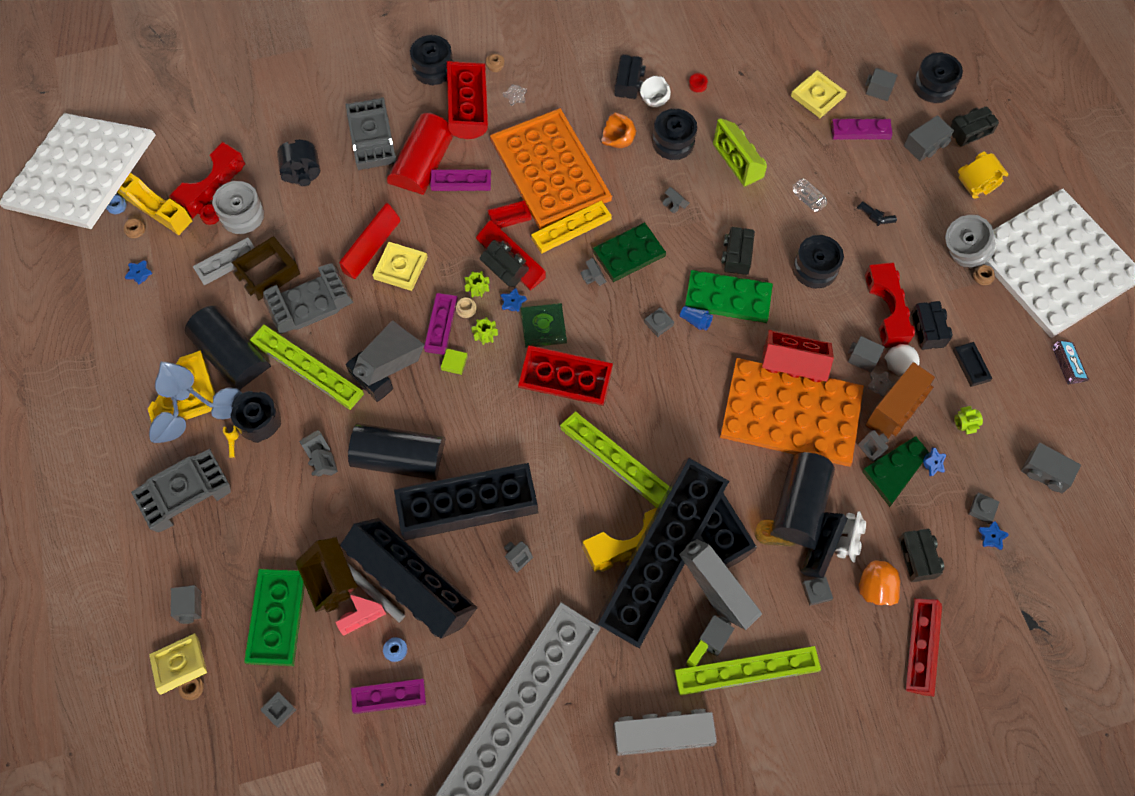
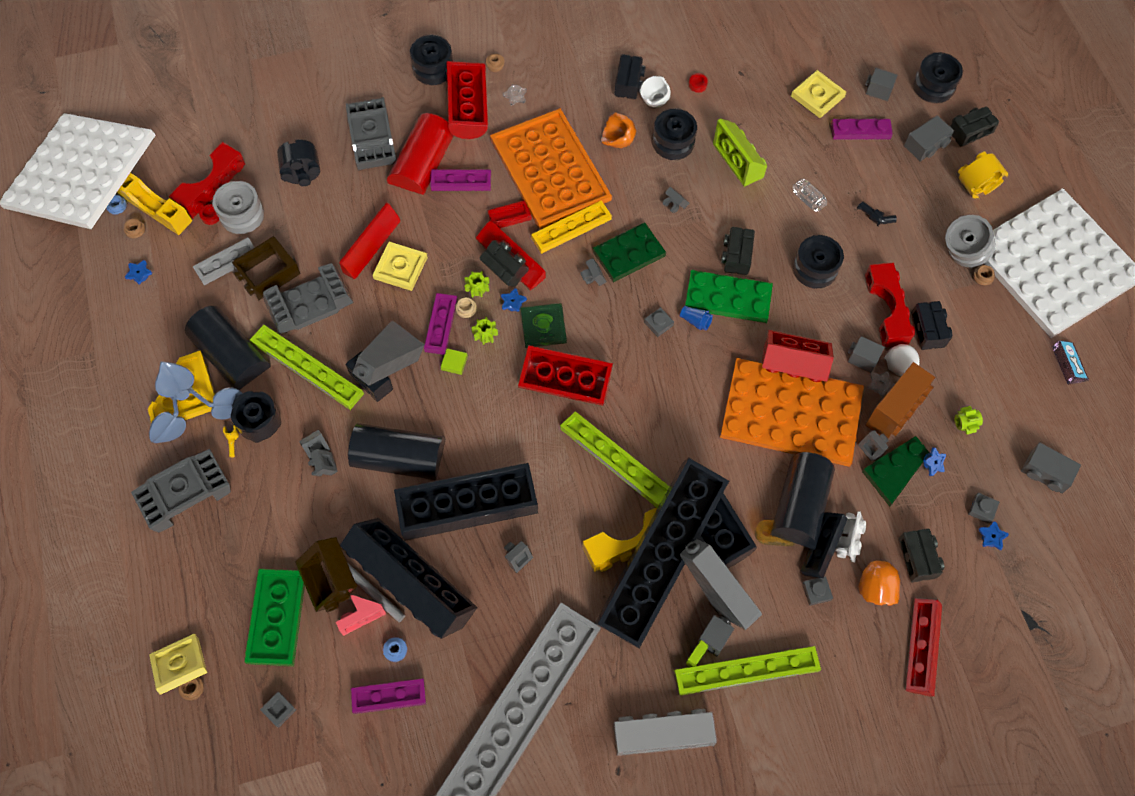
dark grey brick [171,585,202,624] -> none
black tile [953,342,993,387] -> none

